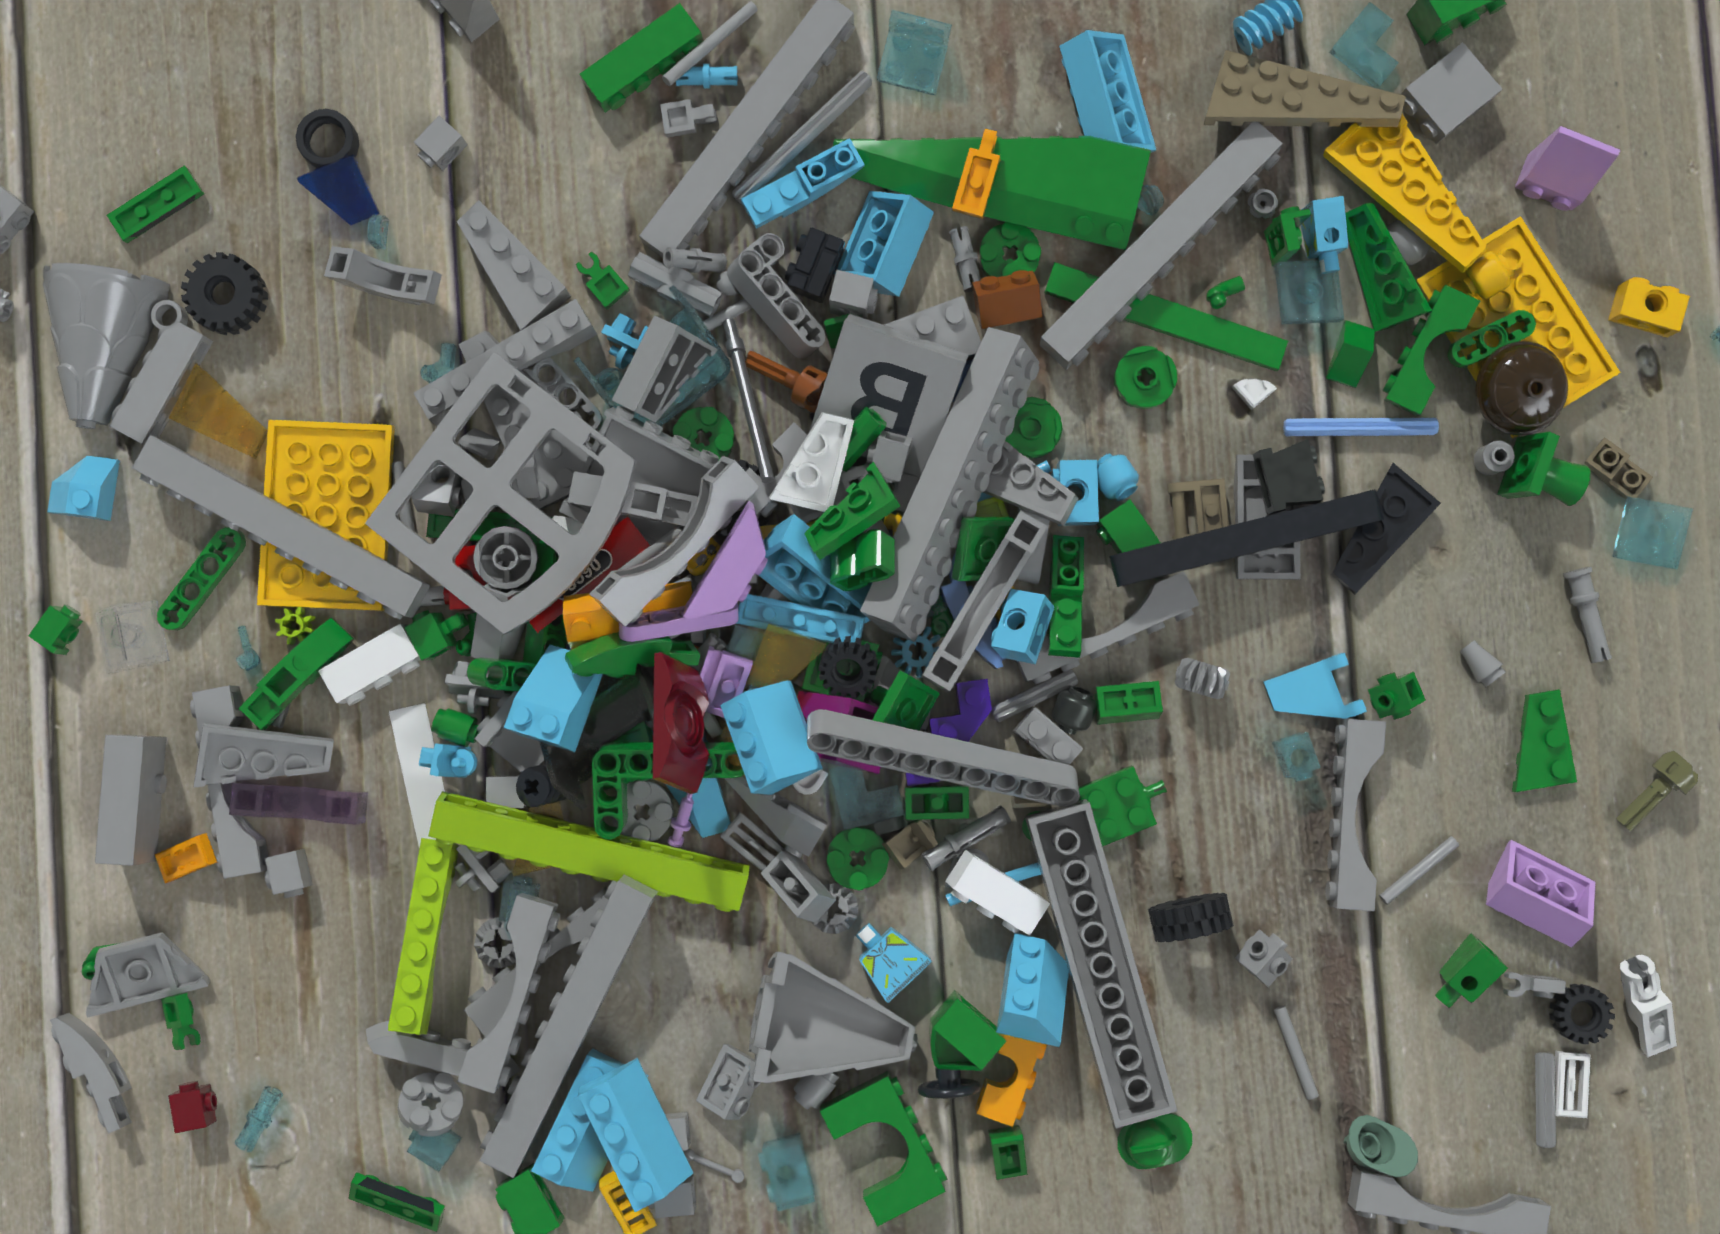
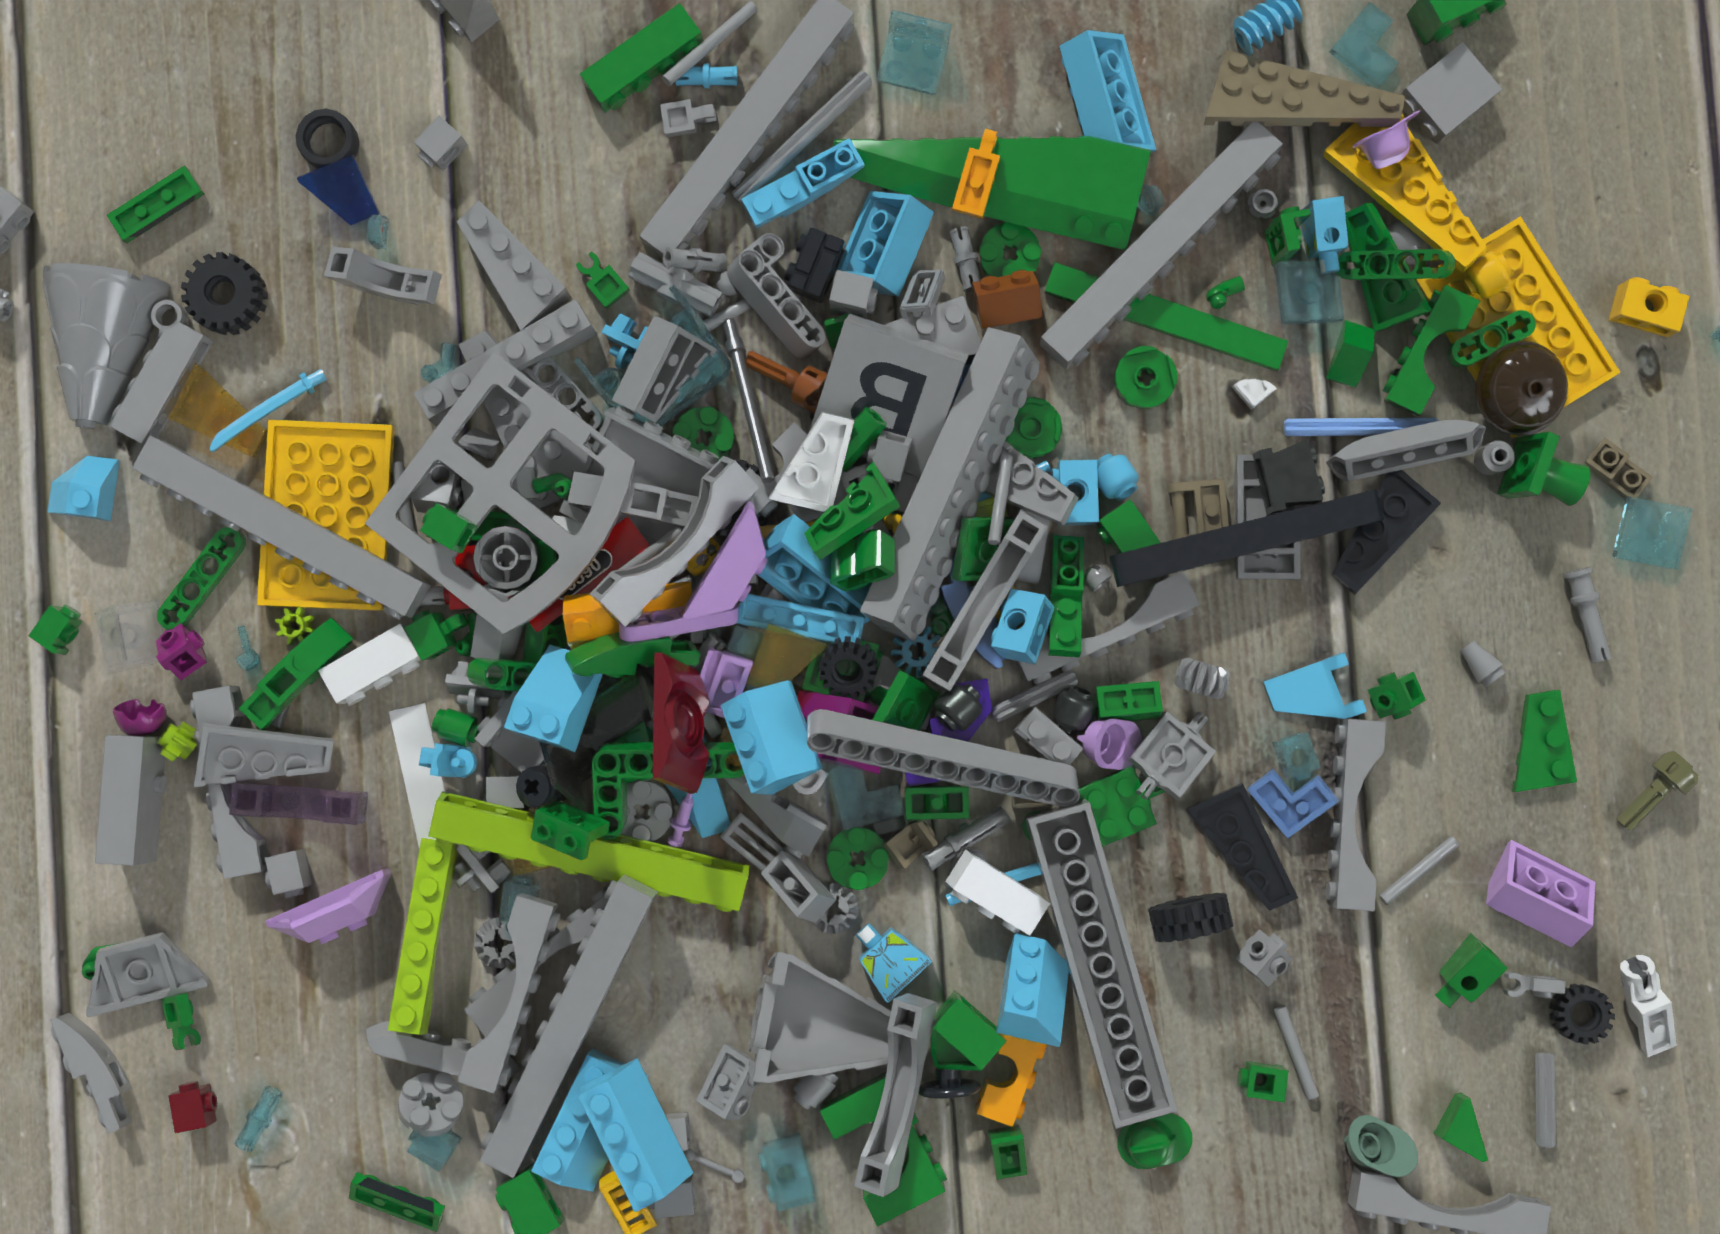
light orange plate [154,833,217,884] -> none
lavender slope [1515,126,1620,211] -> none
white tile [1555,1051,1591,1118] -> none
none -> magenta hair [113,699,167,736]
none -> magenta brick [155,623,207,681]
none -> lime gear [157,721,197,762]
none -> medium azure sword [210,369,327,452]
none -> lavender wedge [265,868,392,945]
none -> green brick [420,503,478,553]
none -> green bracket [531,801,610,861]
none -> green arm [532,473,572,499]
none -> light grey arch [854,993,937,1197]
none -> light grey tile [900,269,946,318]
none -> pearl dark grey head [935,684,982,732]
none -> light grey bar [988,454,1013,545]
none -> lavender piece [1077,719,1142,770]
none -> light grey hinge [1085,565,1112,592]
none -> light grey plate [1128,711,1216,800]
none -> black wing [1185,782,1298,911]
none -> green brick [1237,1061,1289,1103]
none -> medium blue plate [1247,769,1338,838]
none -> light grey brick [1326,420,1486,481]
none -> green beam [1337,249,1456,280]
none -> lavender piece [1352,110,1421,169]
none -> green slope [1434,1092,1489,1162]

